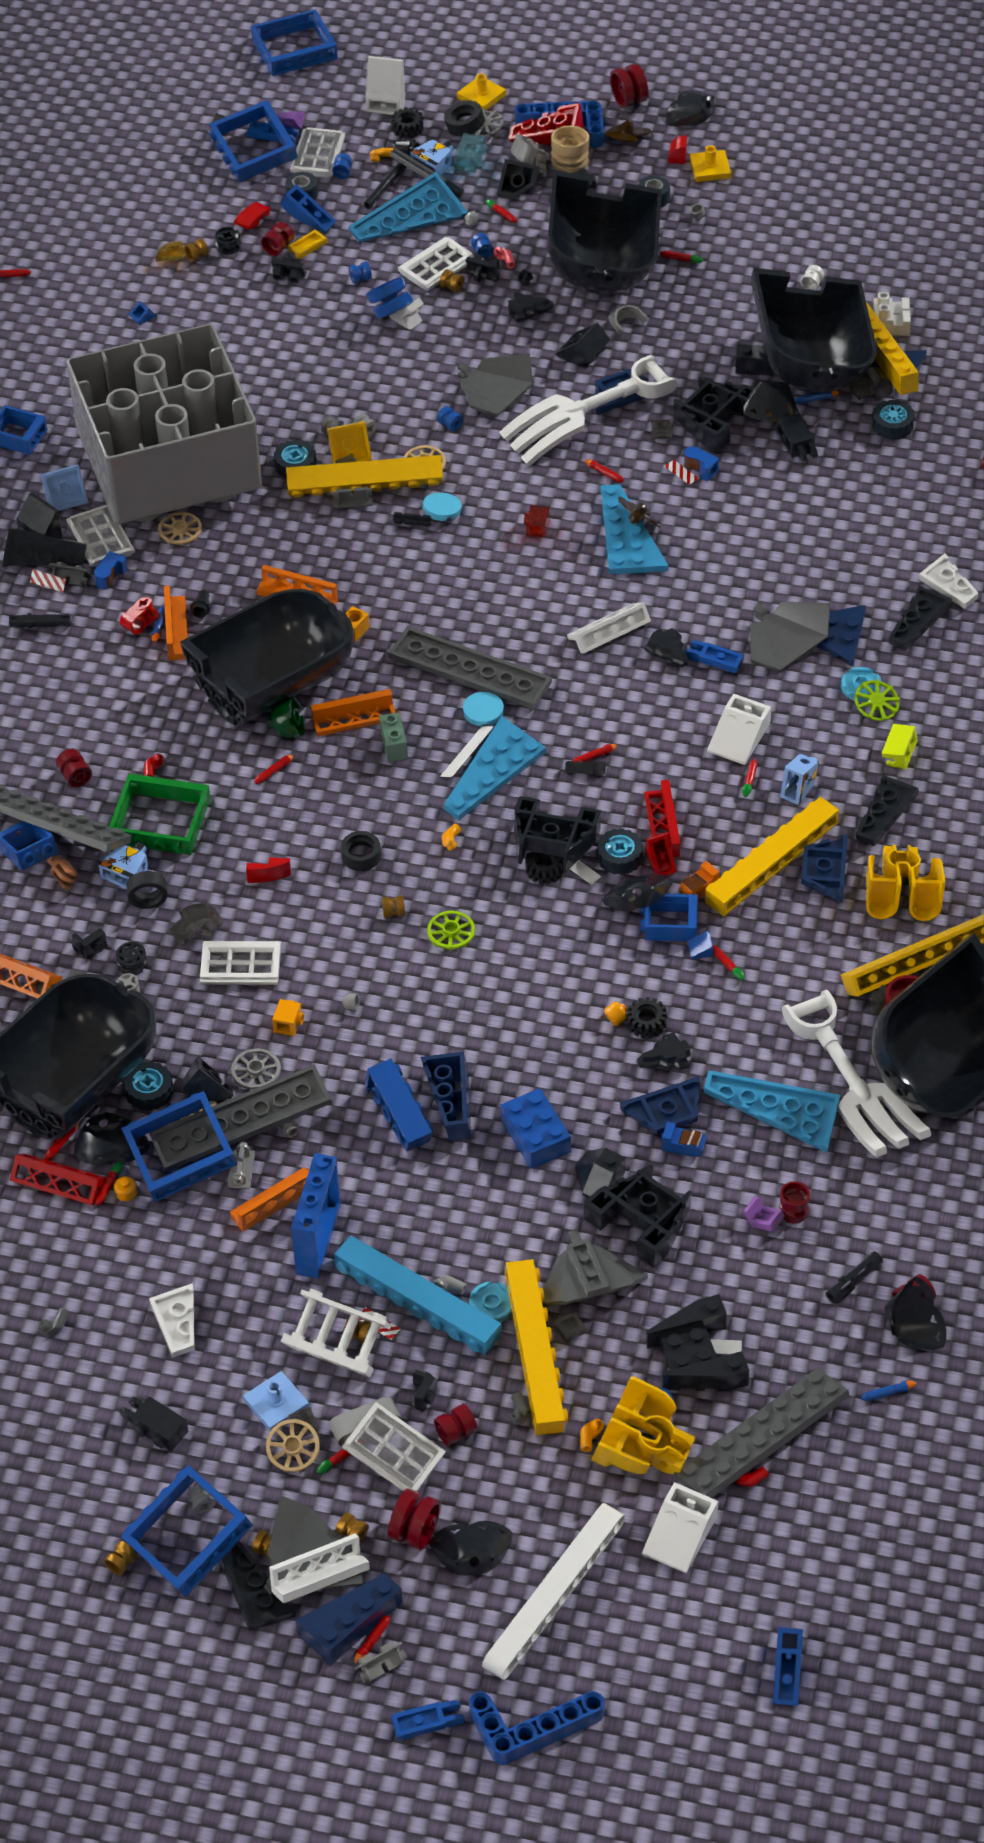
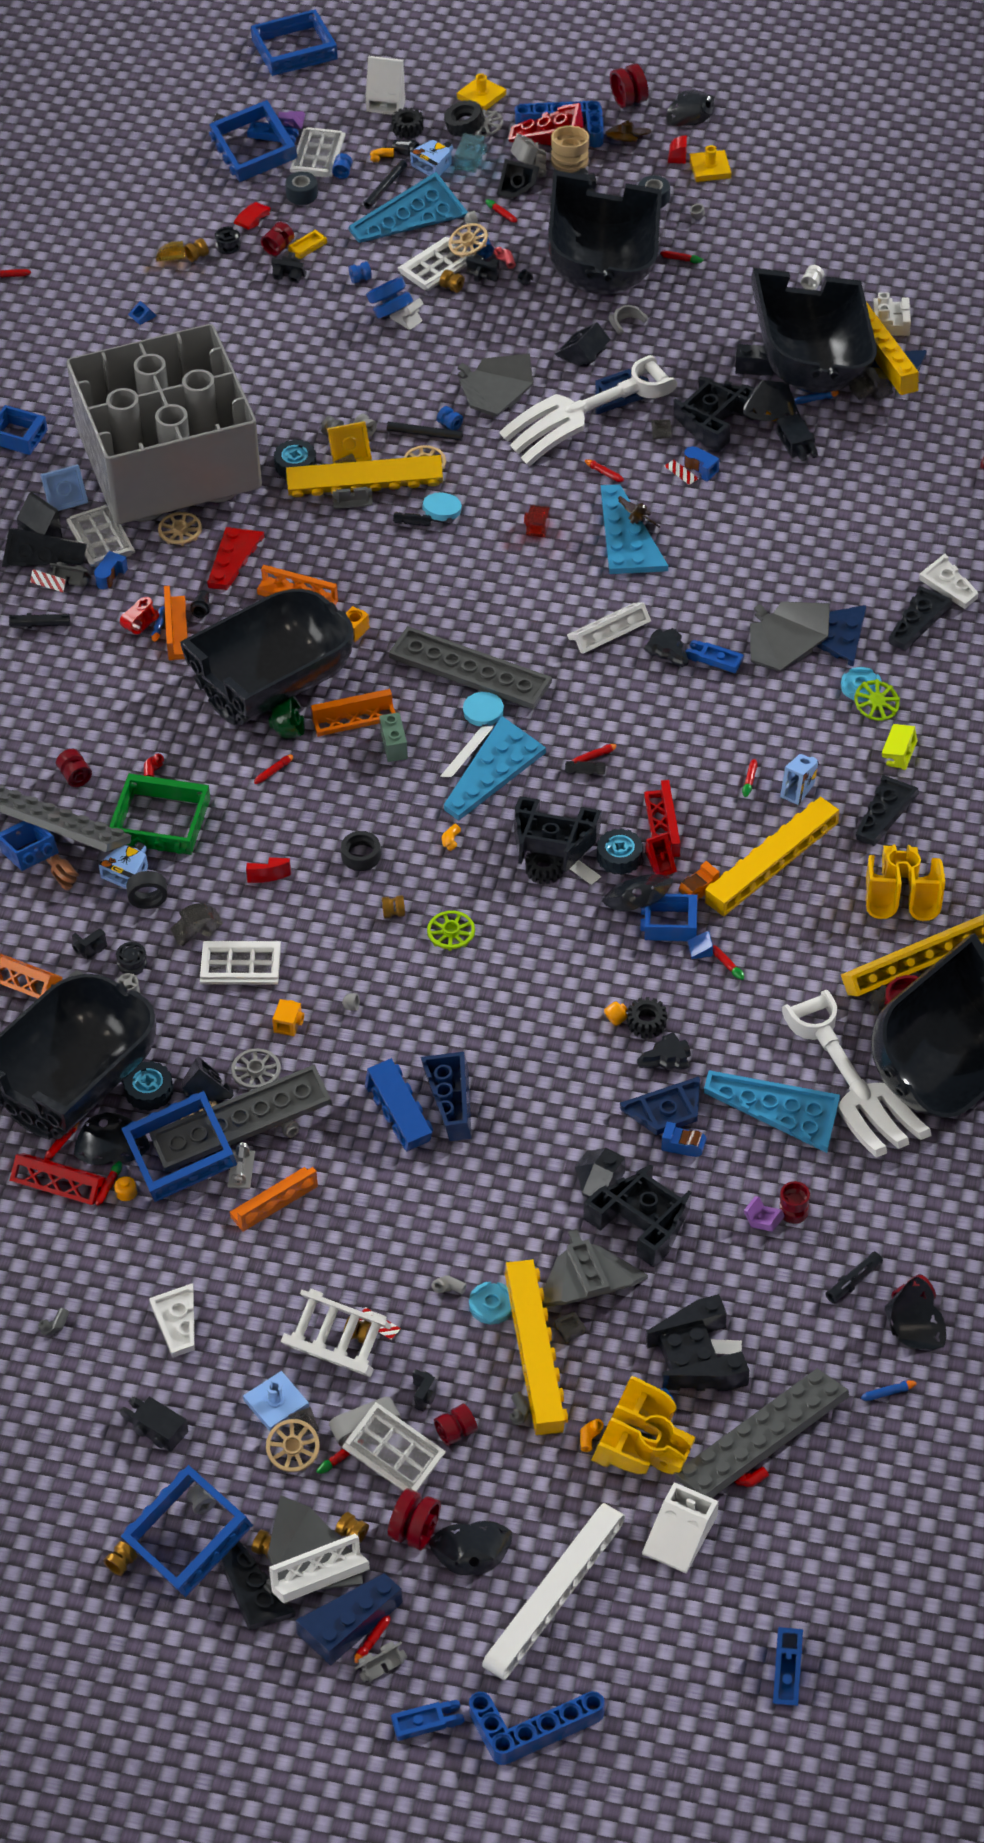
blue slope [280,184,336,233] -> none
blue window [291,1153,341,1279] -> none
dark azure brick [334,1235,502,1356] -> none
black axle [390,148,464,198] -> none
blue piece [500,1088,571,1169] -> none
black rock [508,292,553,322] -> none
white slope [707,694,771,765] -> none
dark blue wing [801,834,848,902] -> none
black wheel [872,399,915,440] -> none
none -> red wing [207,527,264,590]
none -> black piece [387,421,463,441]
none -> tan wheel [449,223,489,258]

